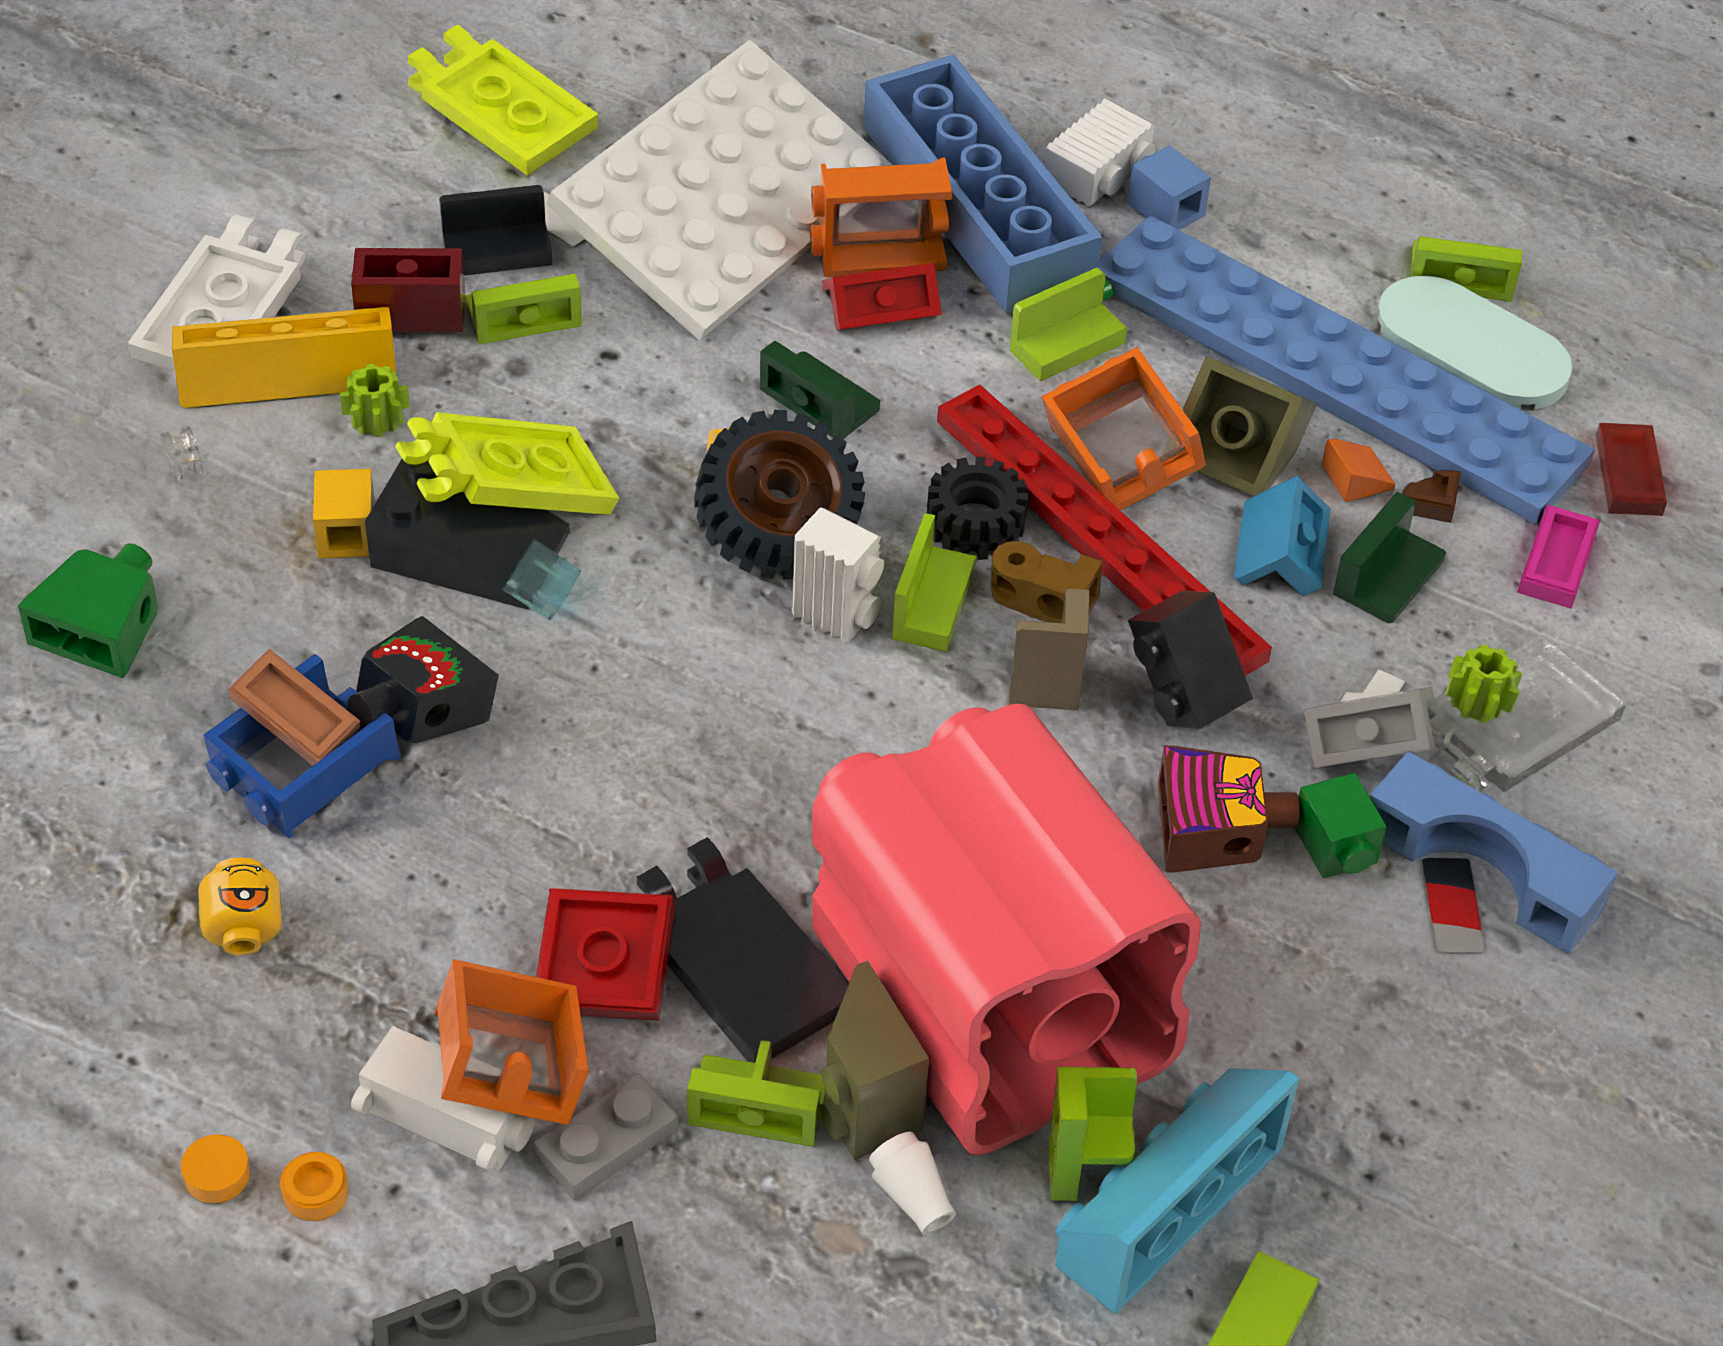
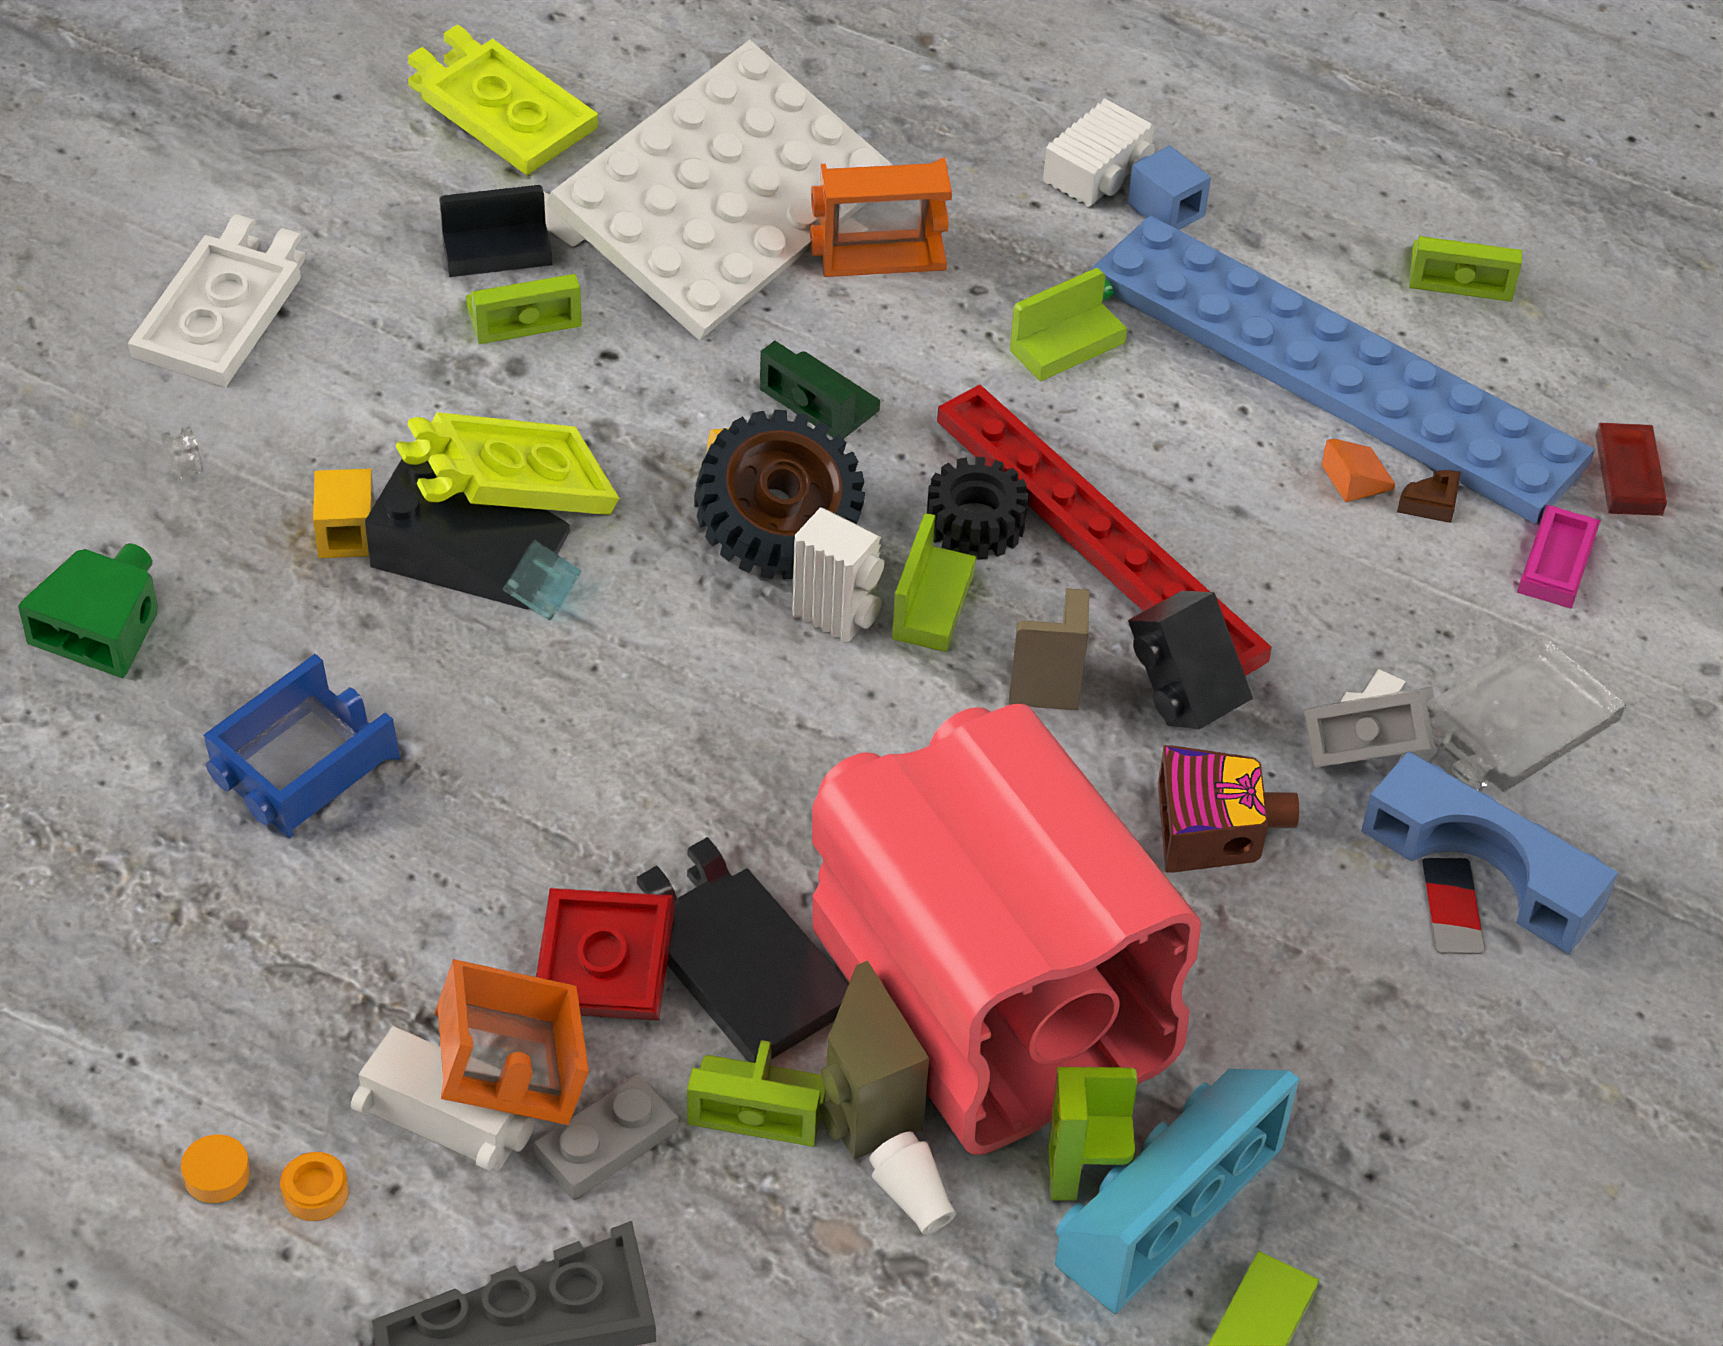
yellow panel [172,307,396,408] -> none
yellow head [198,857,282,955] -> none
nougat tile [228,649,360,766] -> none
lime gear [339,363,410,437] -> none
black torso [347,616,499,743] -> none
dark red brick [351,248,466,332] -> none
red panel [822,263,942,330] -> none
medium blue brick [863,54,1102,313] -> none
pearl gold leg [990,541,1103,623] -> none
window [1041,347,1206,511] -> none
olive slope [1162,356,1318,496] -> none
dark azure panel [1234,476,1331,597] -> none
green brick [1295,773,1387,879] -> none
dark green panel [1333,492,1446,623] -> none
light aqua tile [1377,276,1572,409] -> none
lime gear [1445,644,1522,723] -> none

